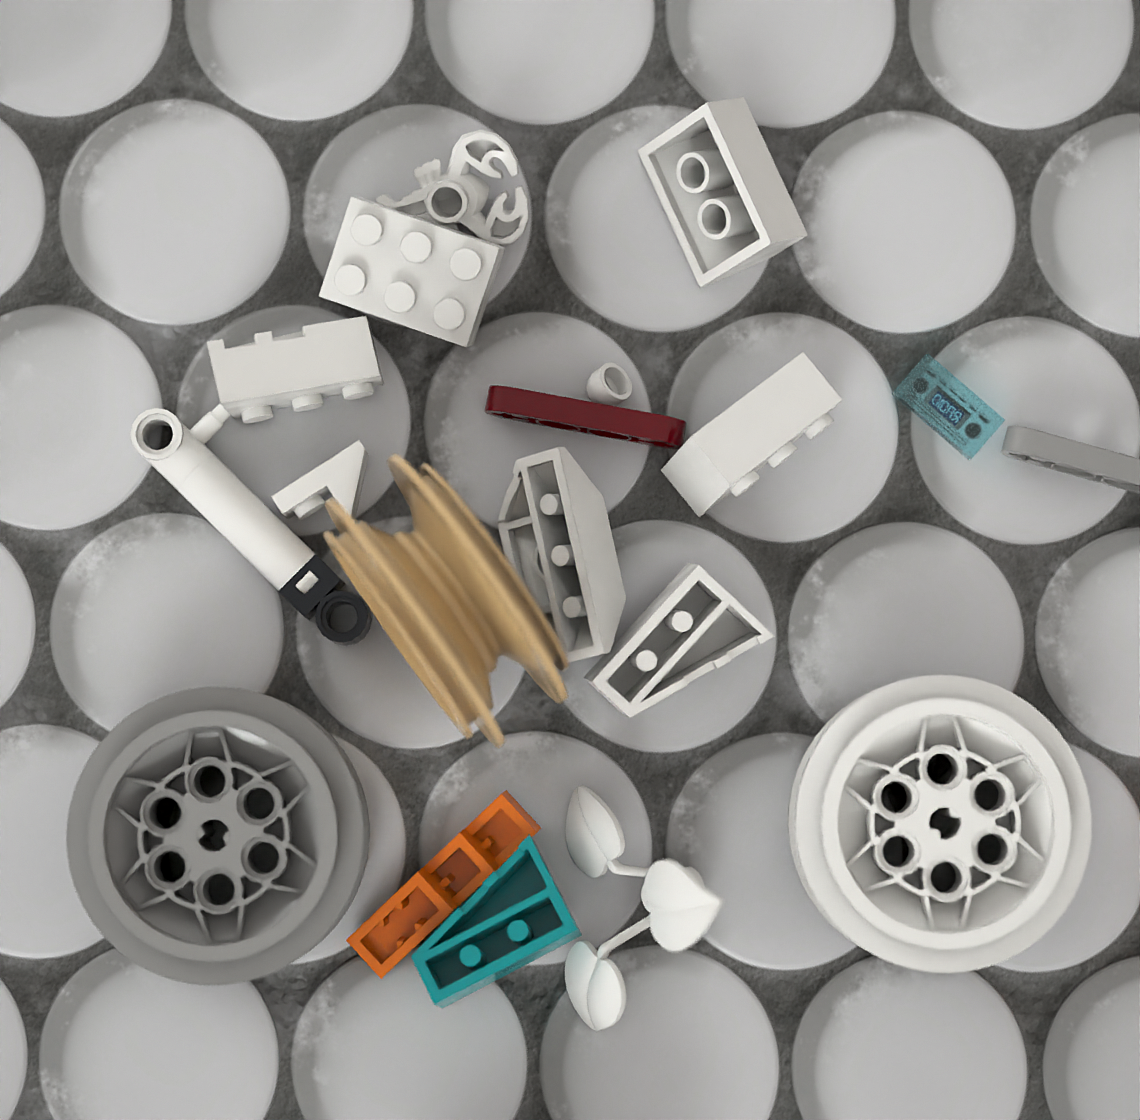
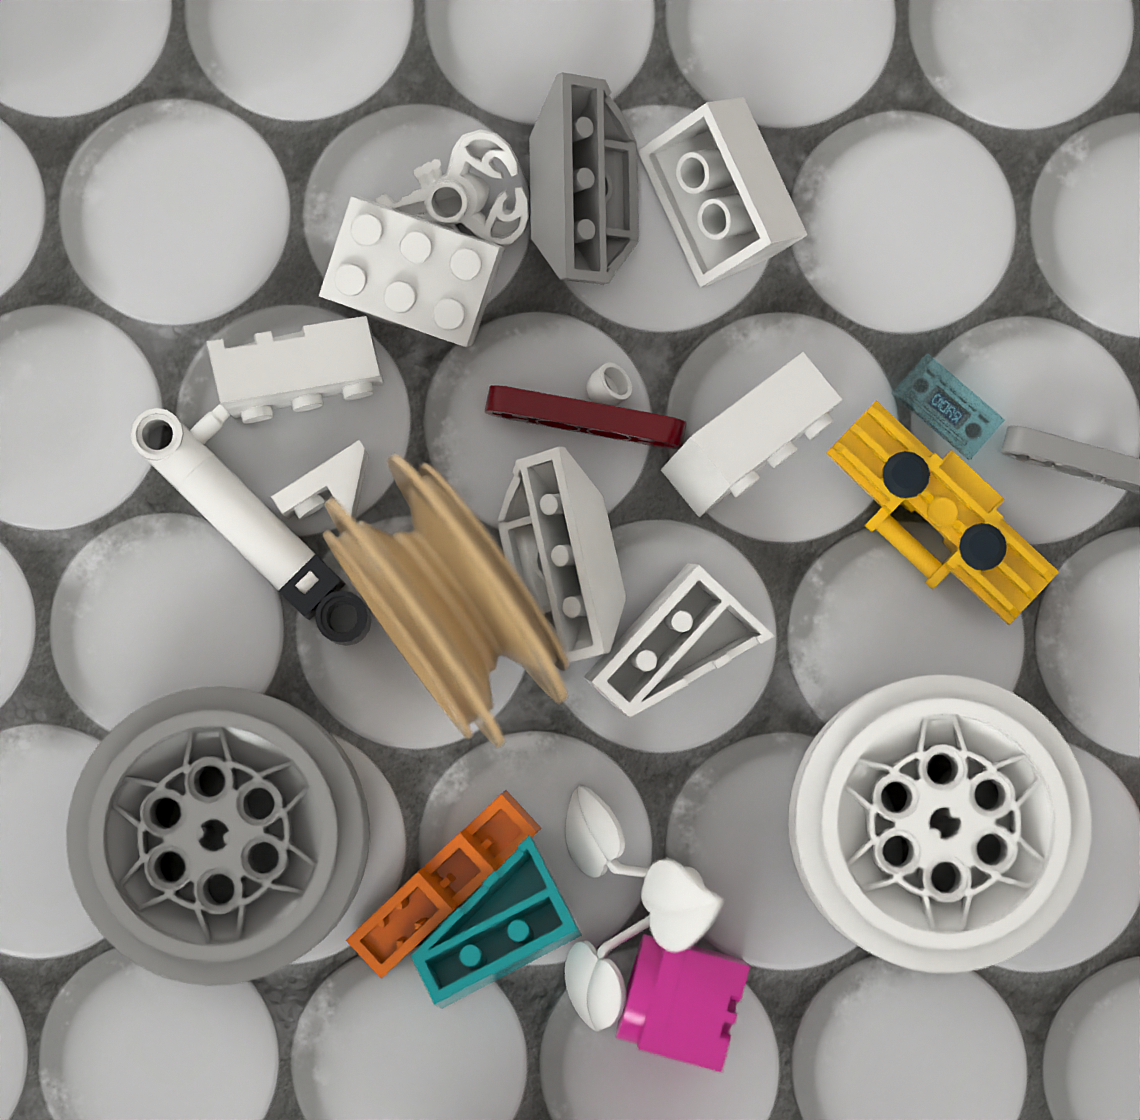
none -> light grey wedge [529,72,639,285]
none -> dark pink piece [615,934,750,1073]
none -> yellow piece [825,400,1059,625]

